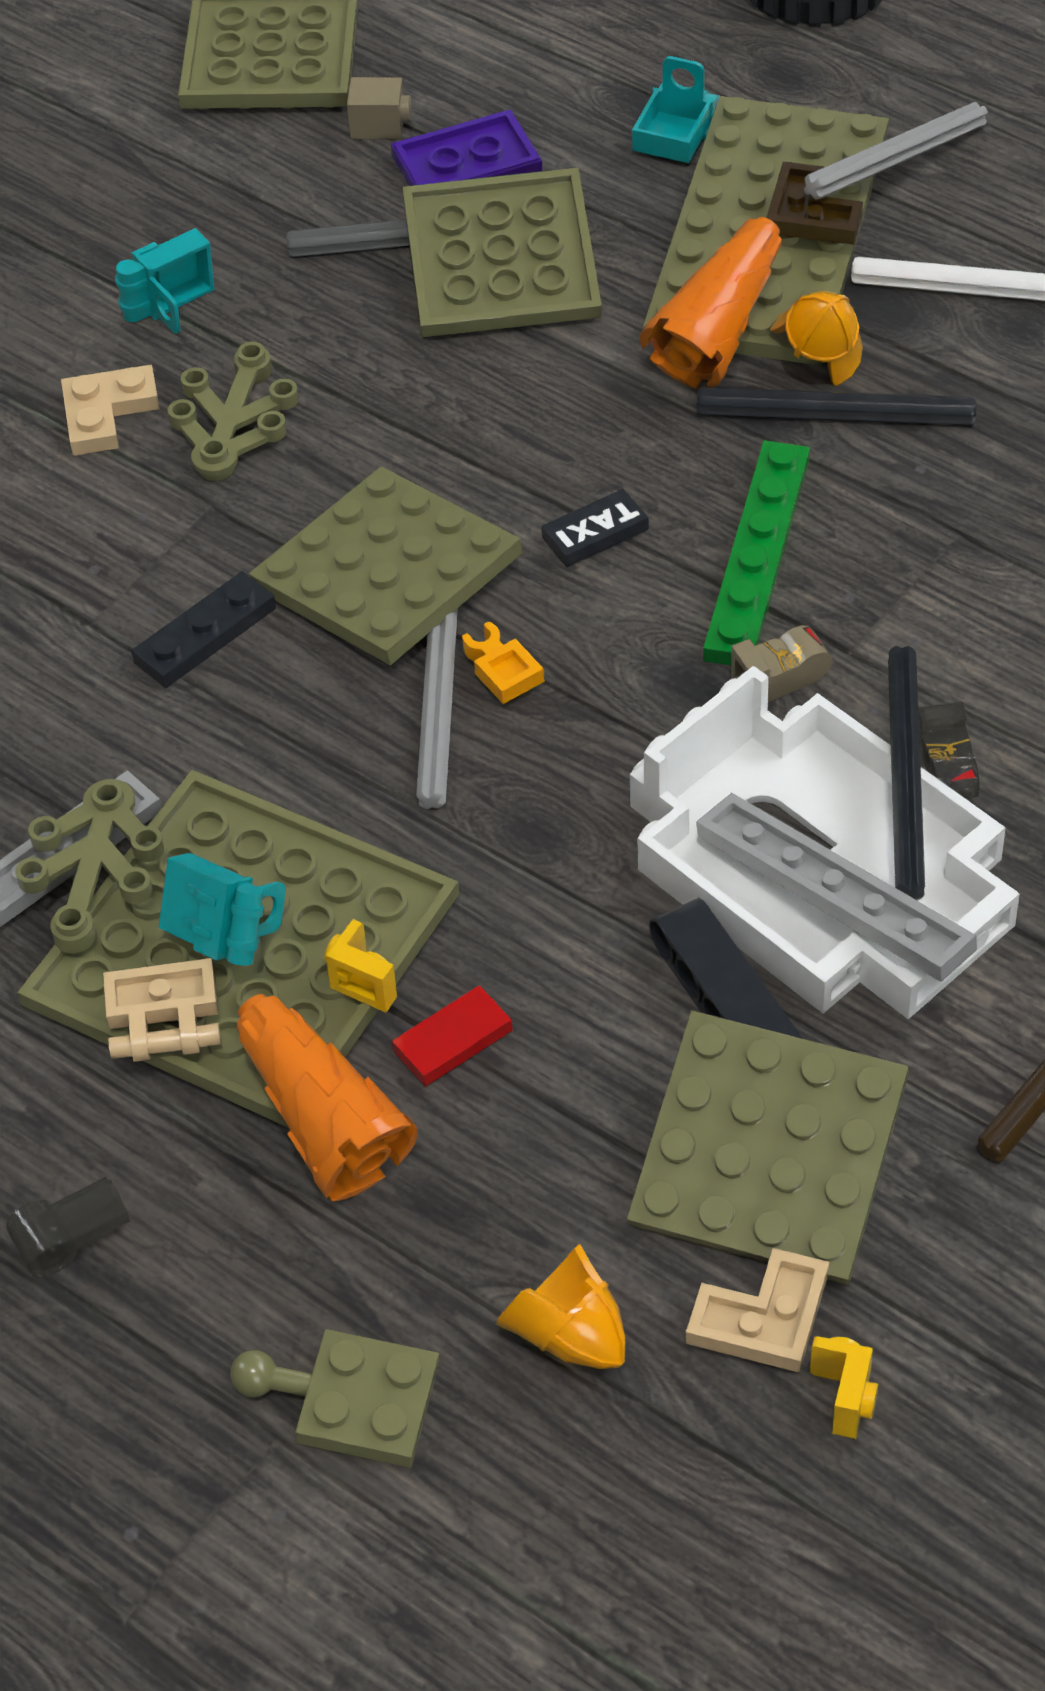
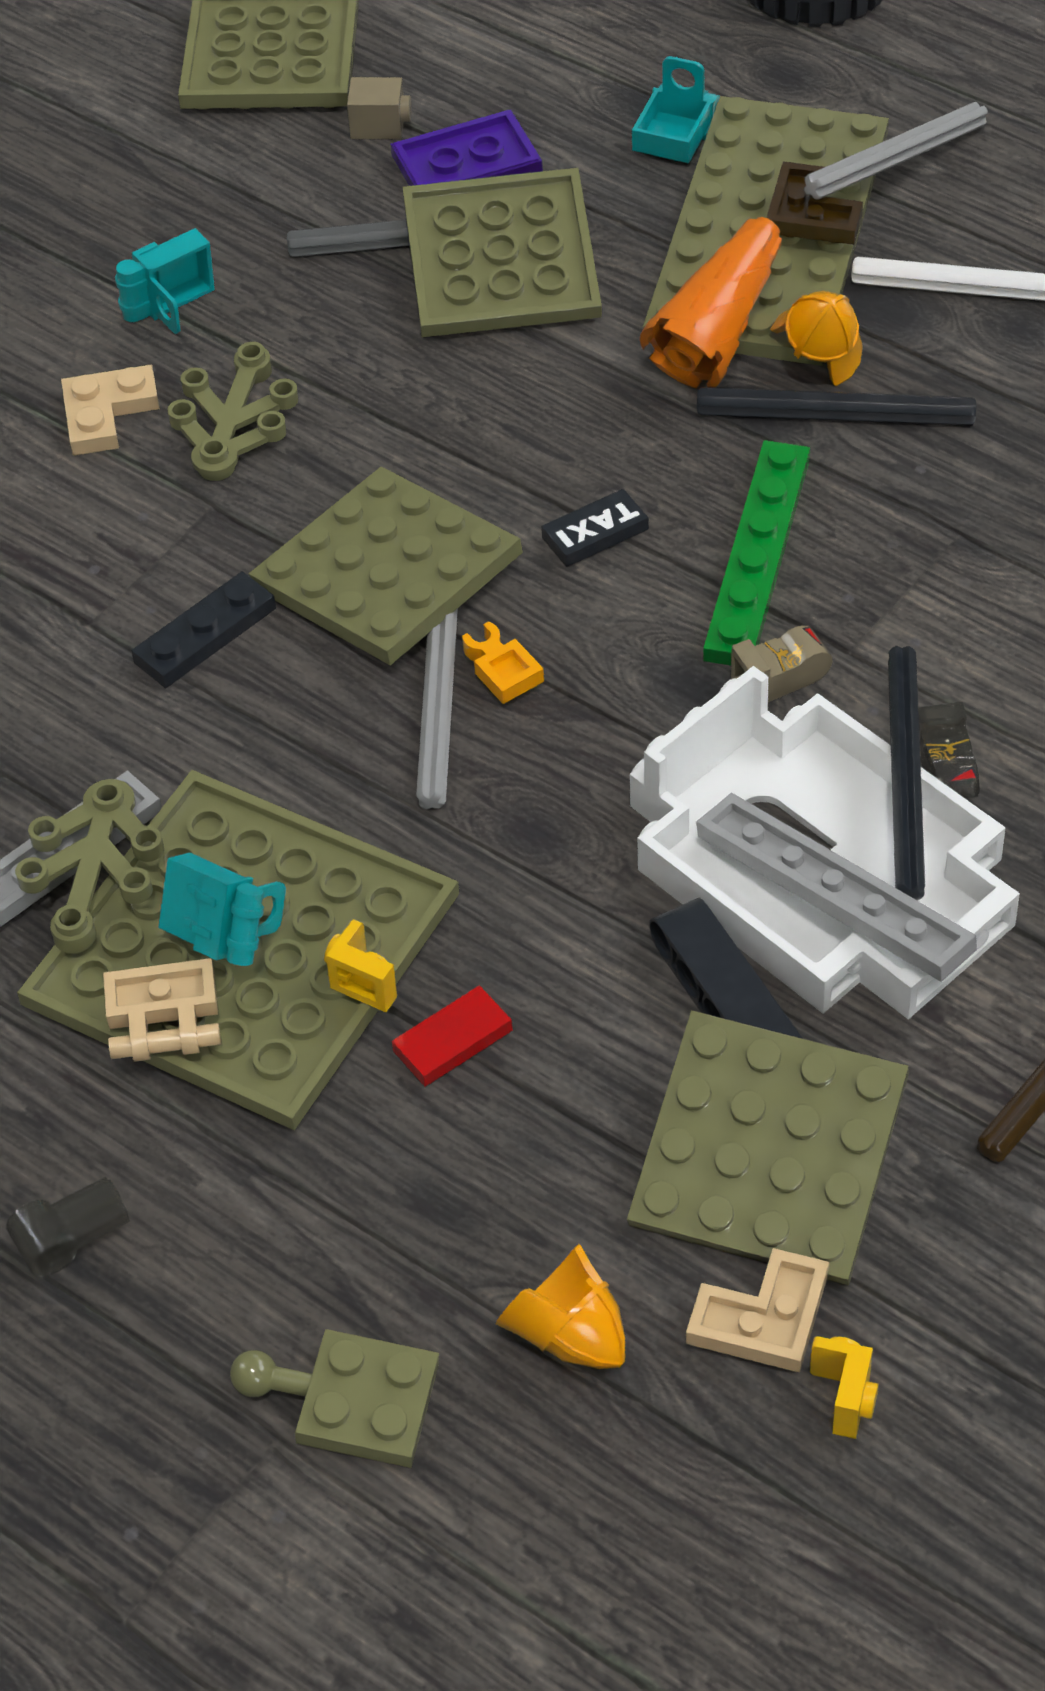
orange cone [236,994,418,1202] -> none

